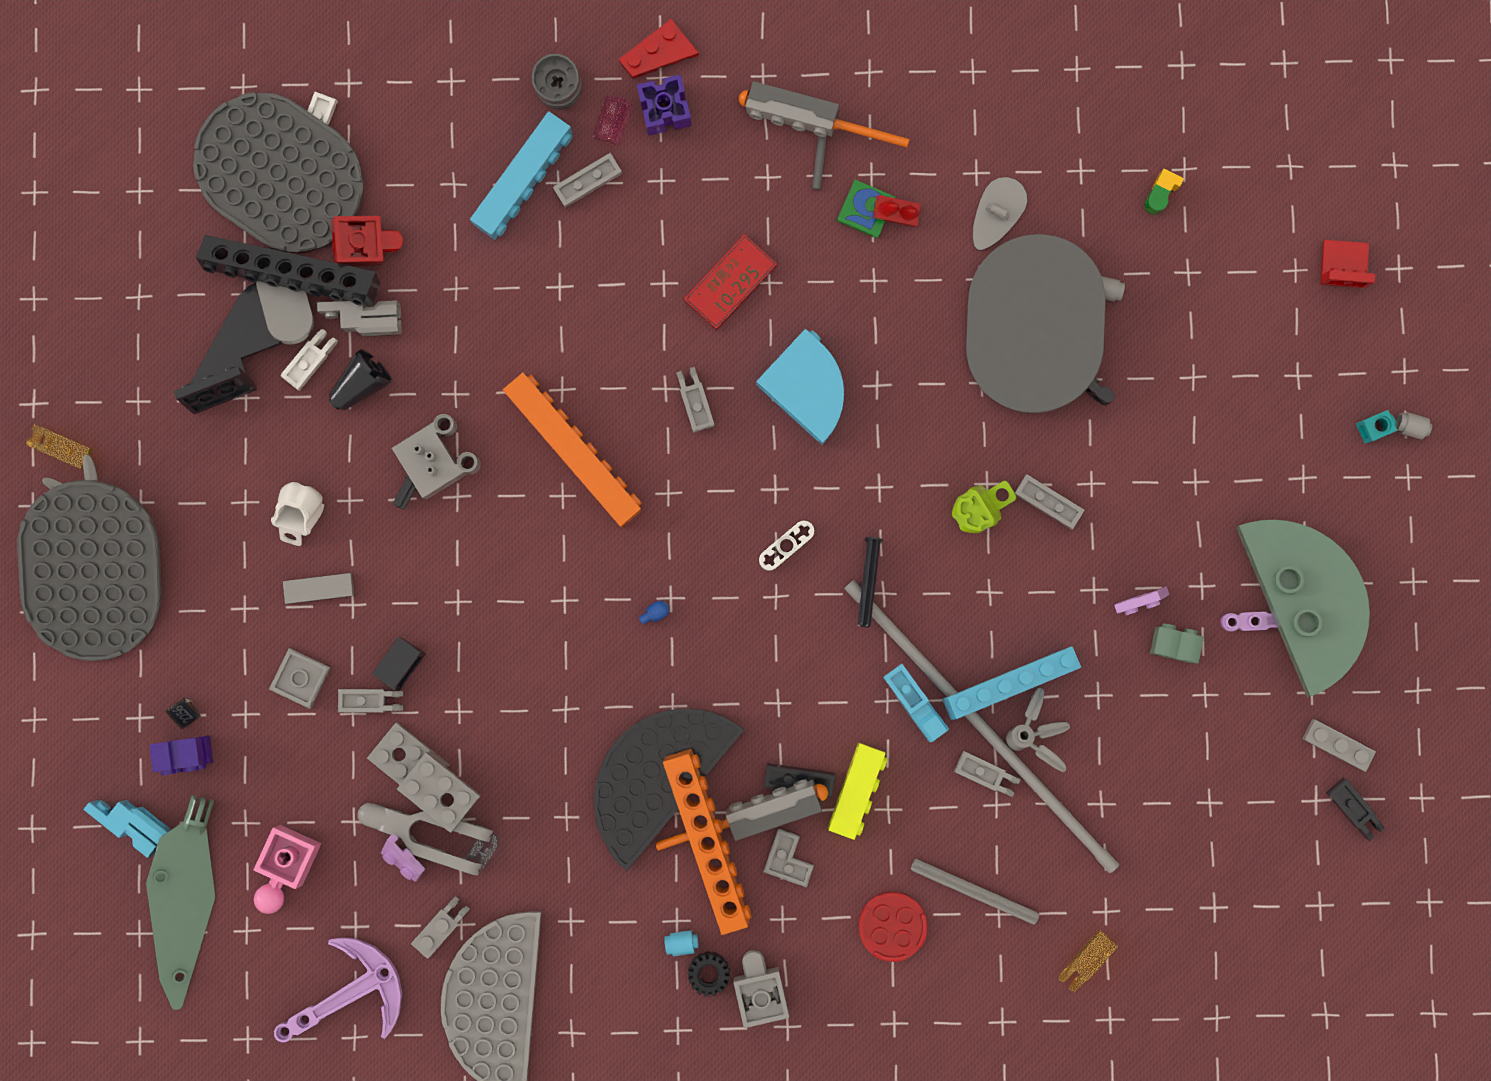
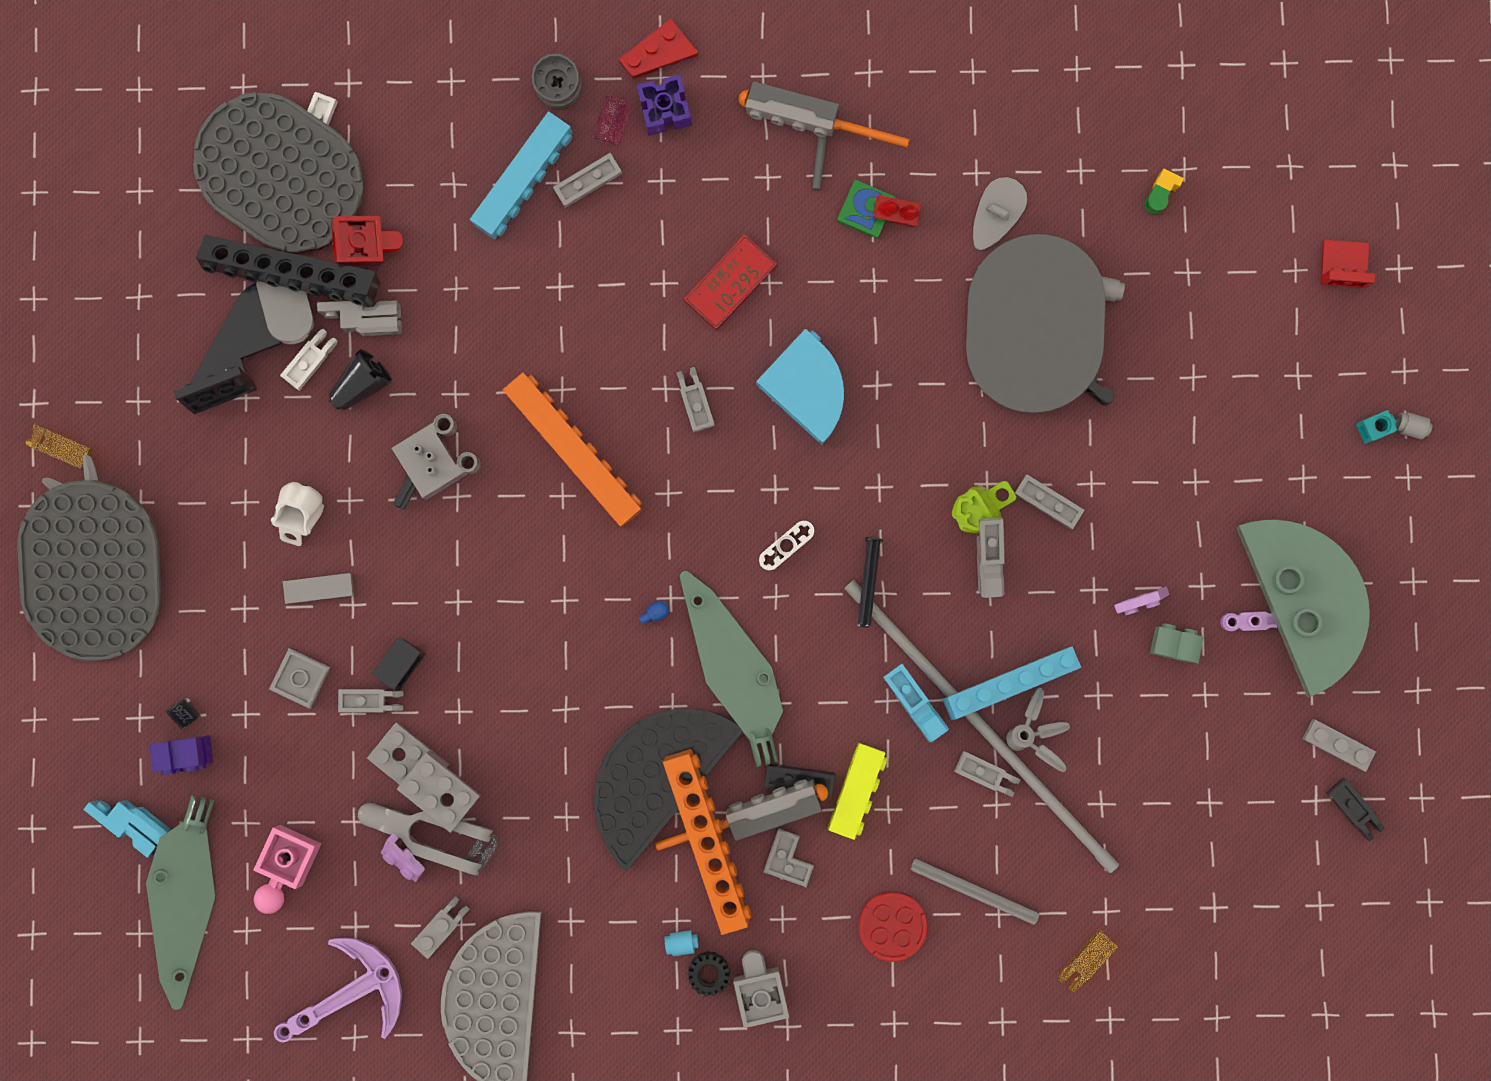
none -> sand green wing [680,571,783,768]
none -> light grey plate [977,517,1004,598]

